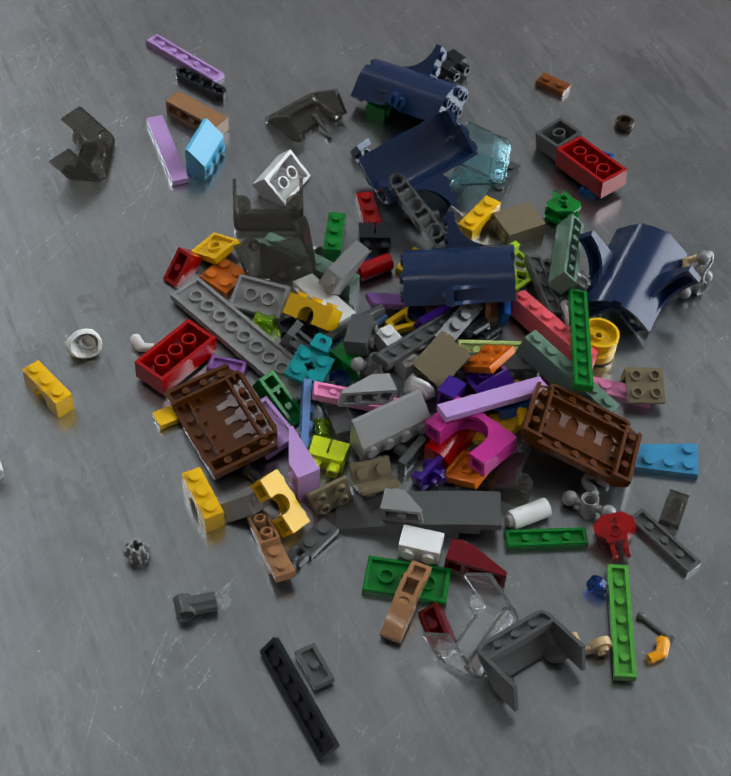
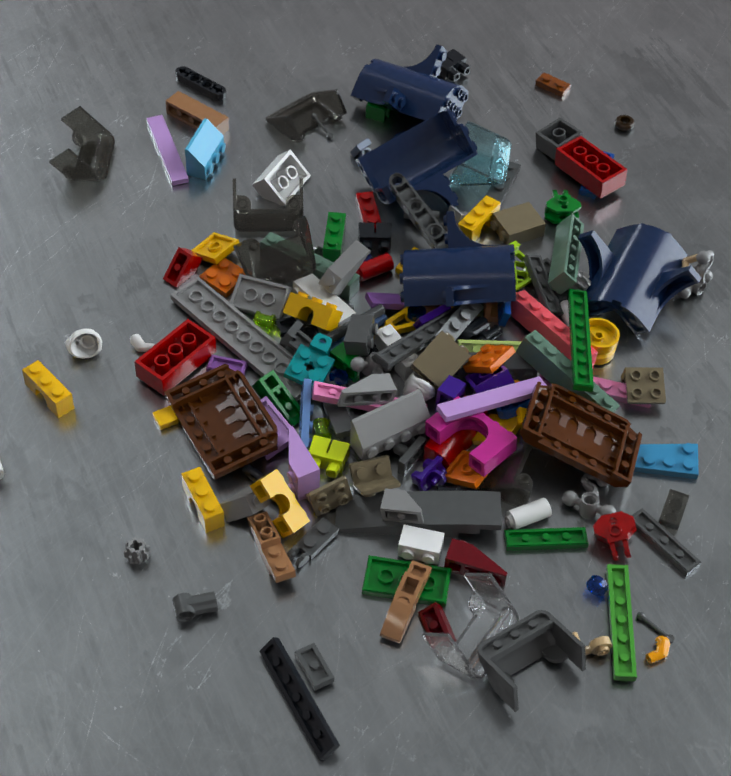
lavender tile [146,34,224,83] -> none

